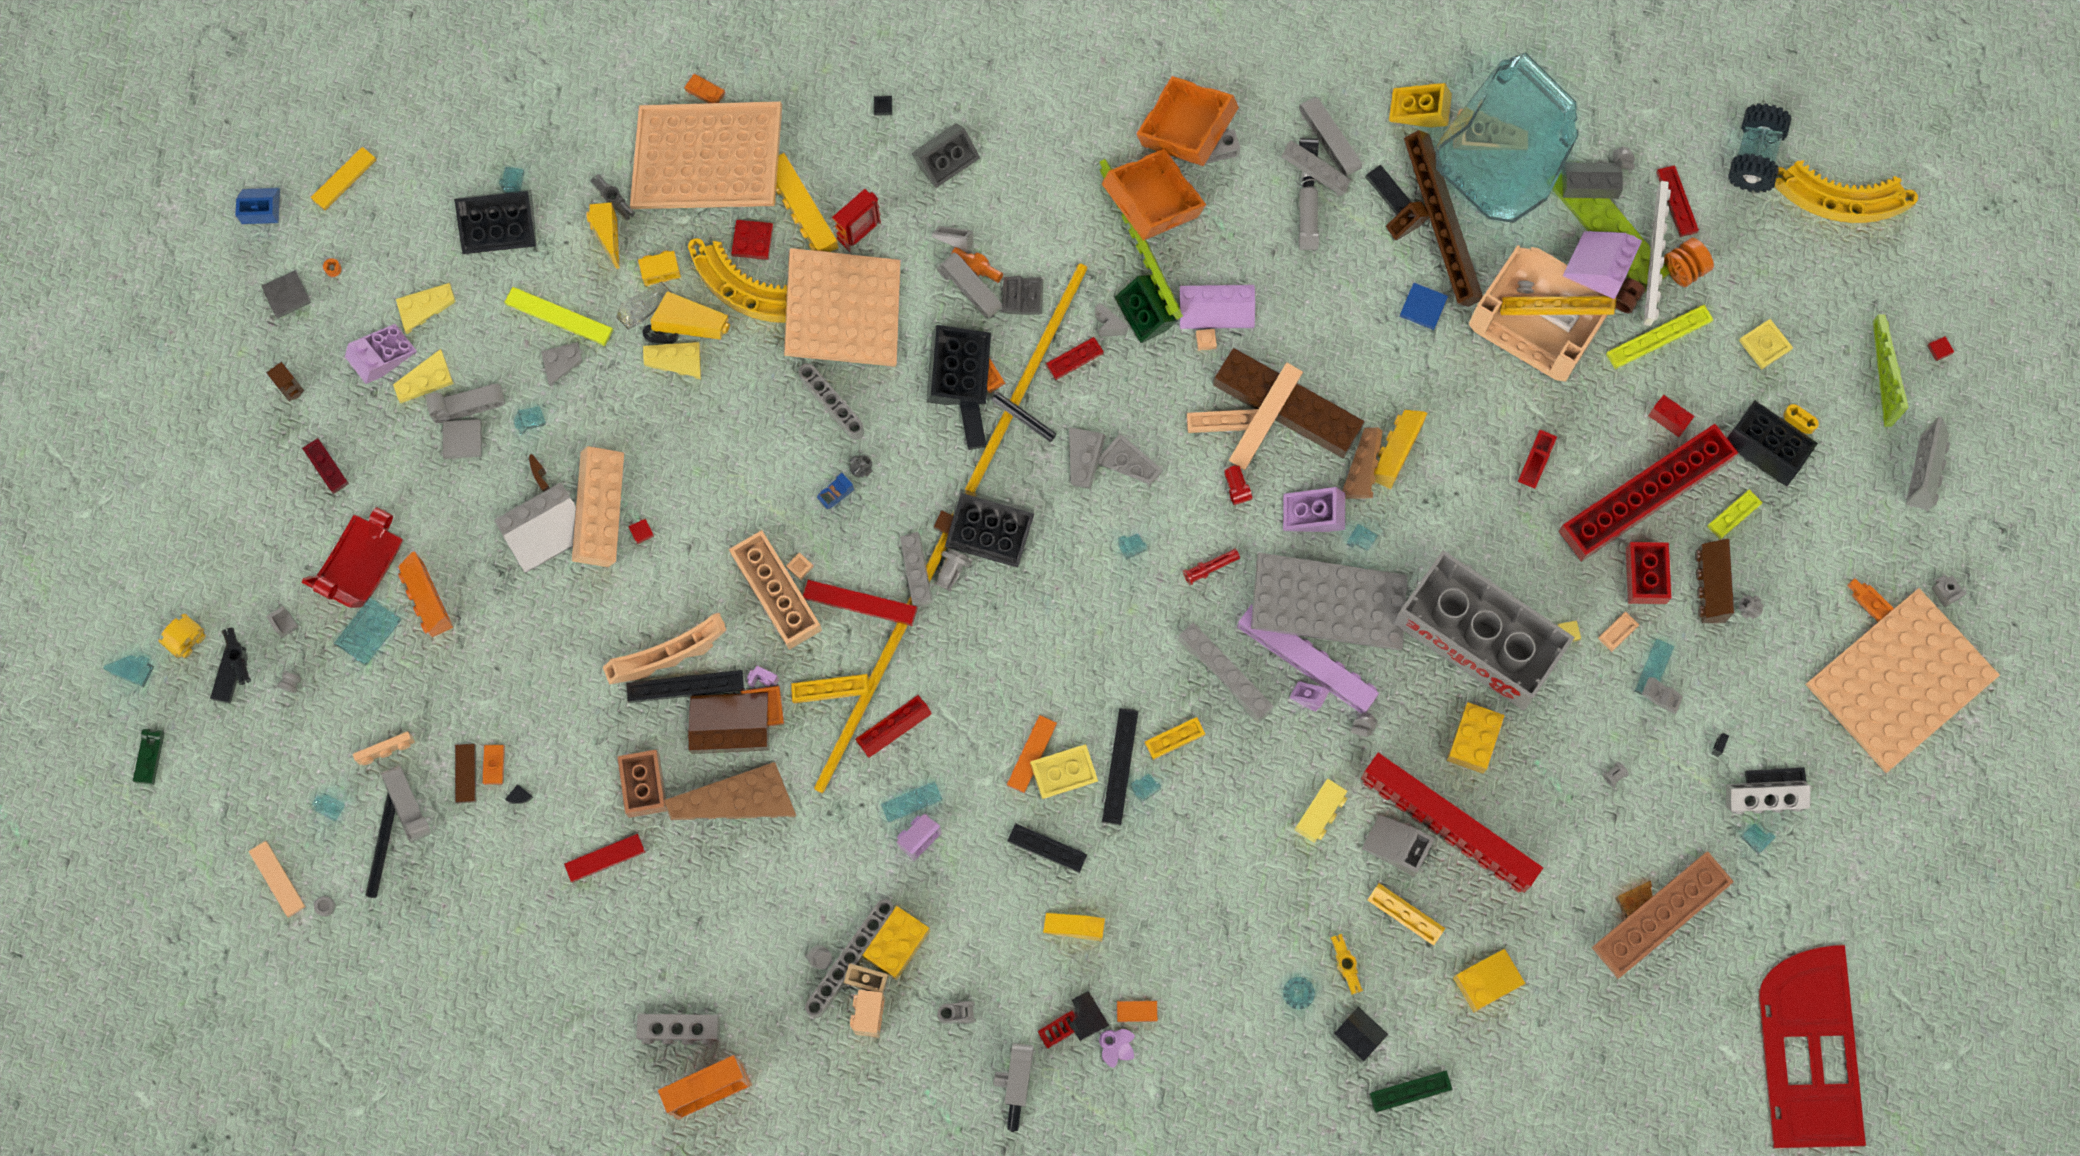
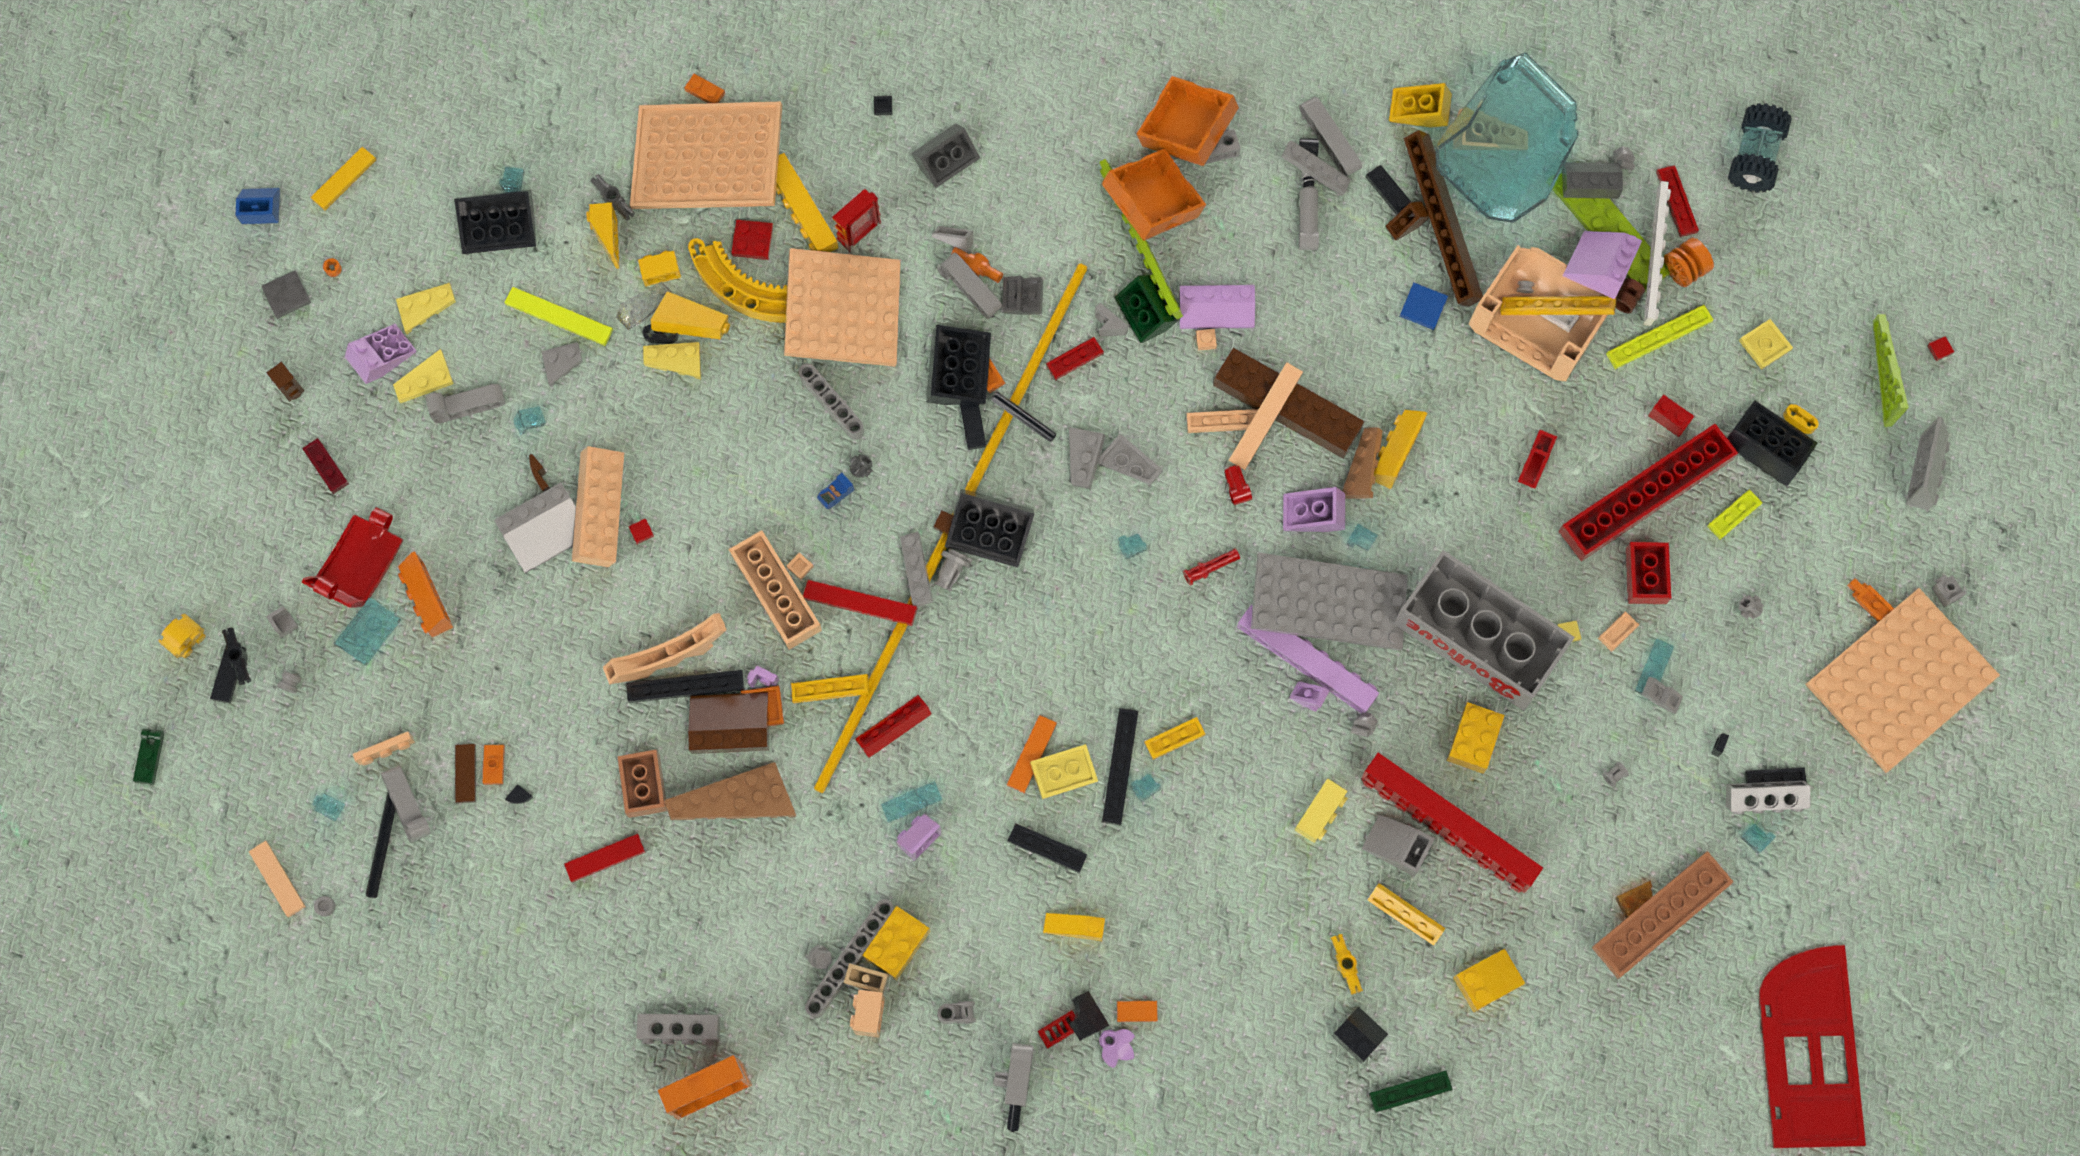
clear light blue slope [103,655,154,687] -> none
light grey tile [443,419,482,459] -> none
light grey arch [1178,622,1273,724] -> none
clear light blue gear [1283,977,1315,1010] -> none
reddish brown slope [1695,539,1734,623] -> none
yellow gear [1775,160,1918,223] -> none

